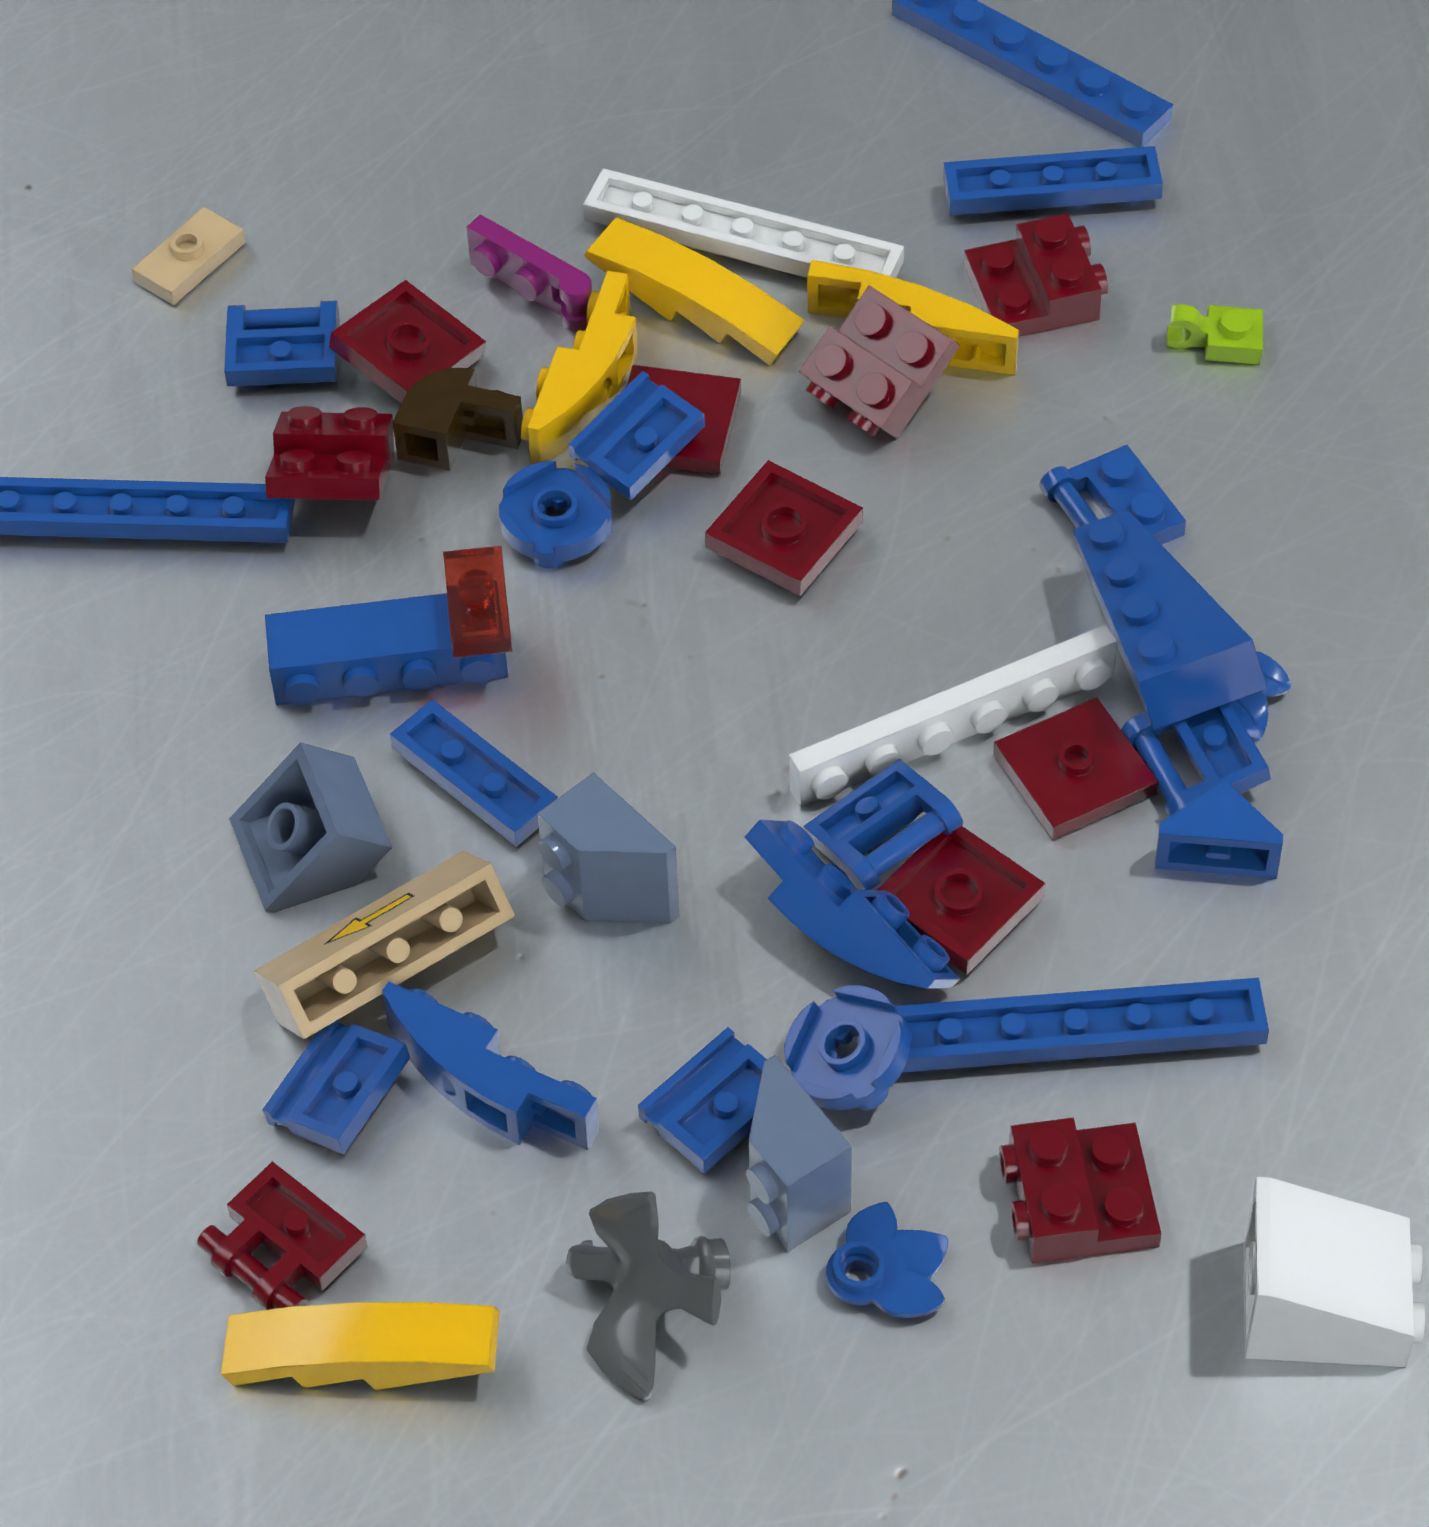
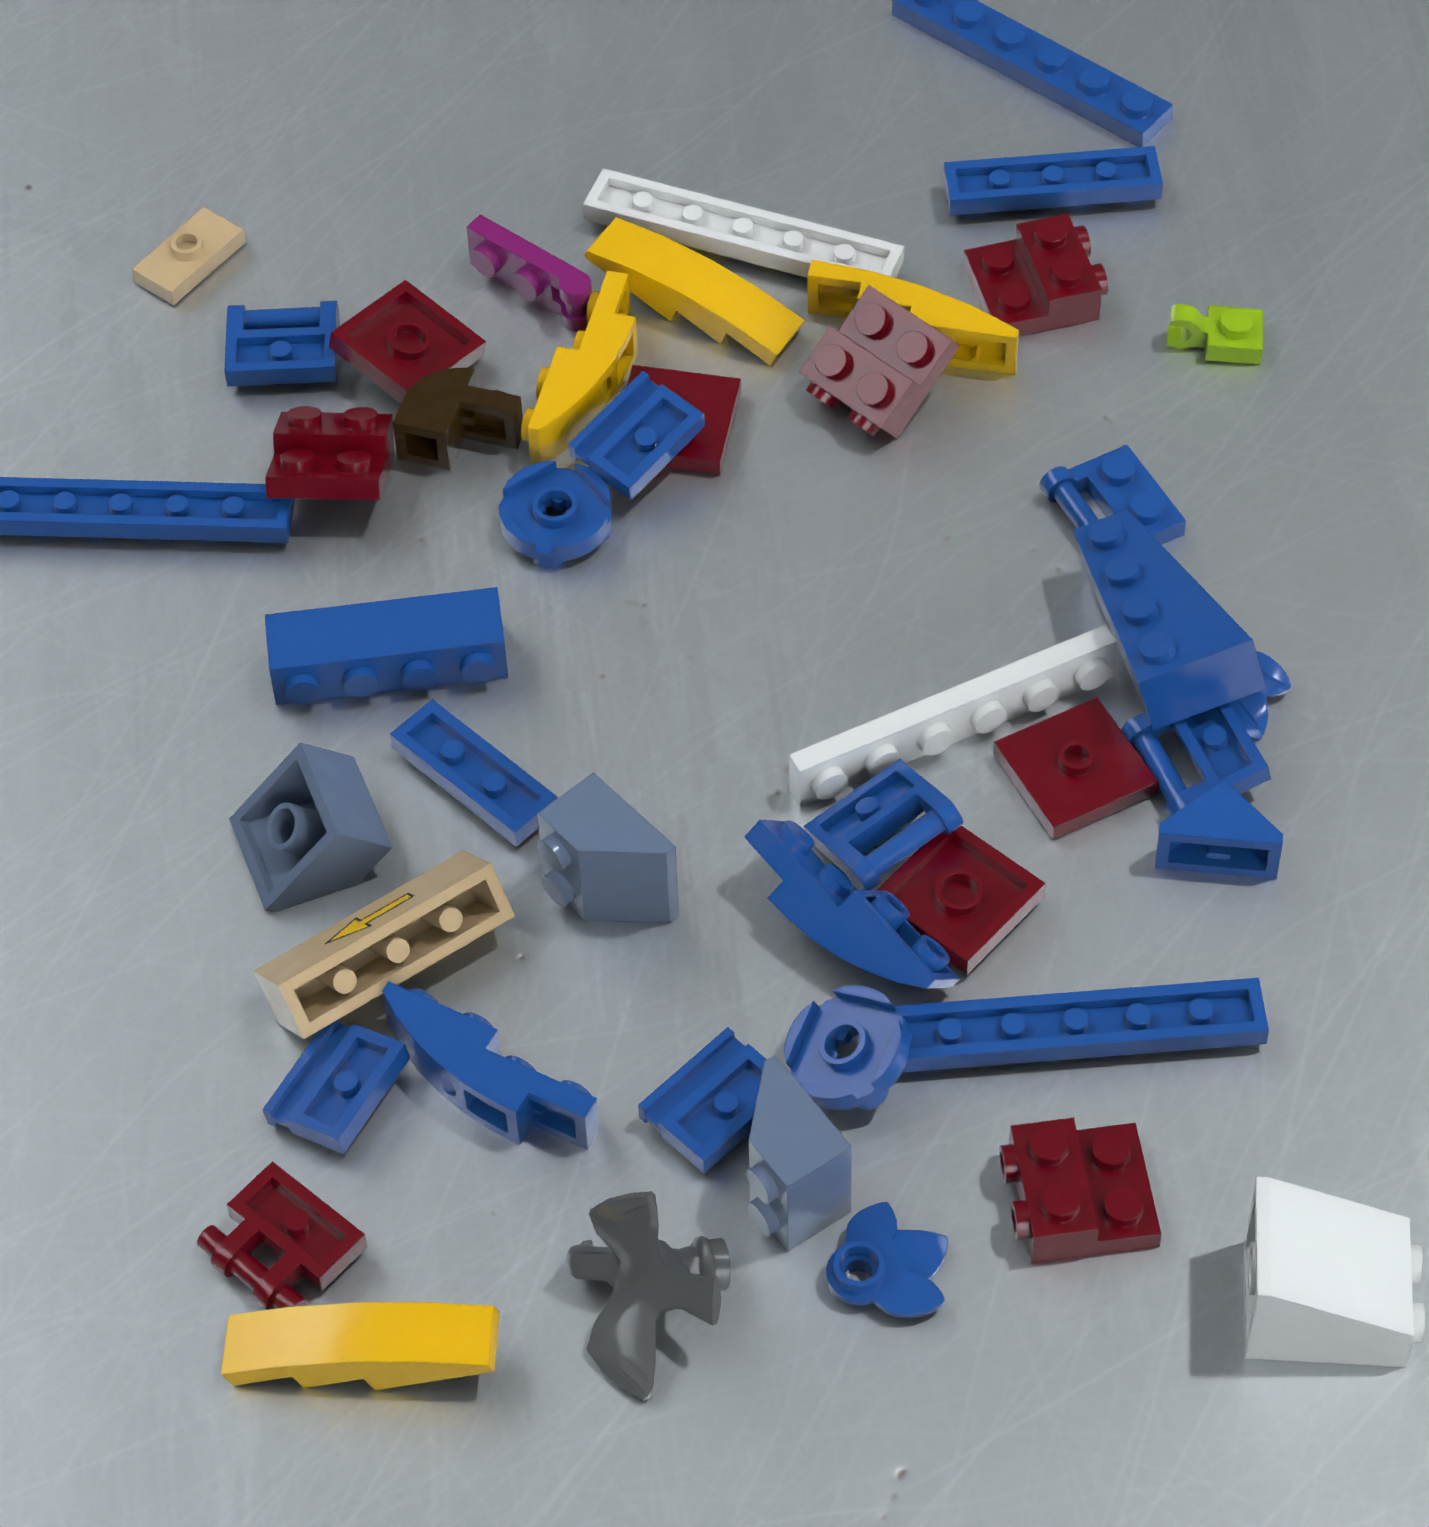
clear red plate [443,546,513,658] -> none
dark red plate [705,460,863,596] -> none

